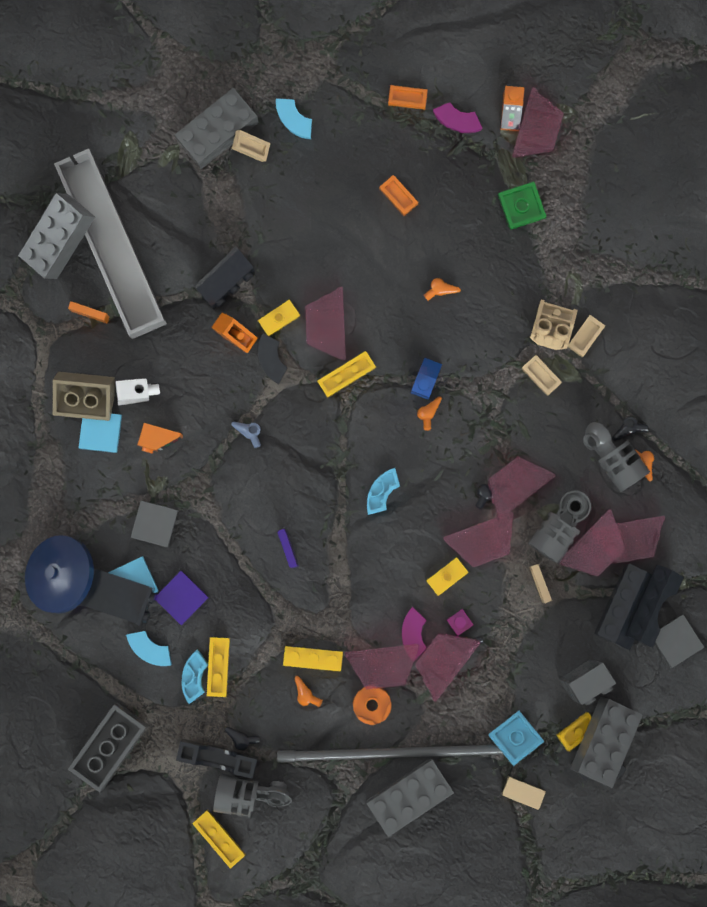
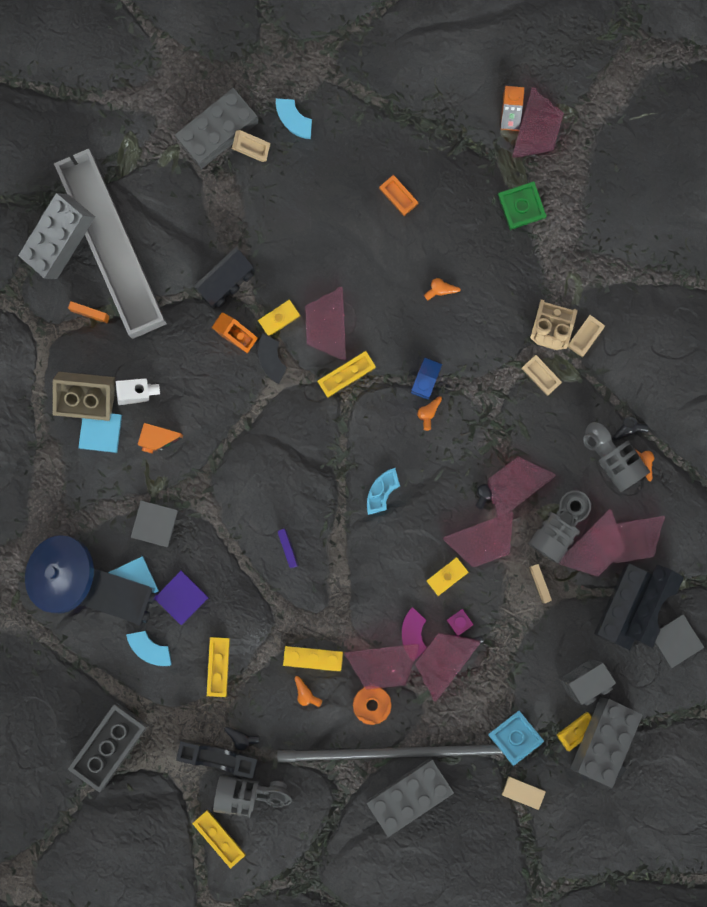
medium azure tile [181,649,208,704] -> none
sand blue animal [231,422,261,448] -> none
orange tile [388,85,428,110] -> none
magenta tile [433,102,482,133] -> none

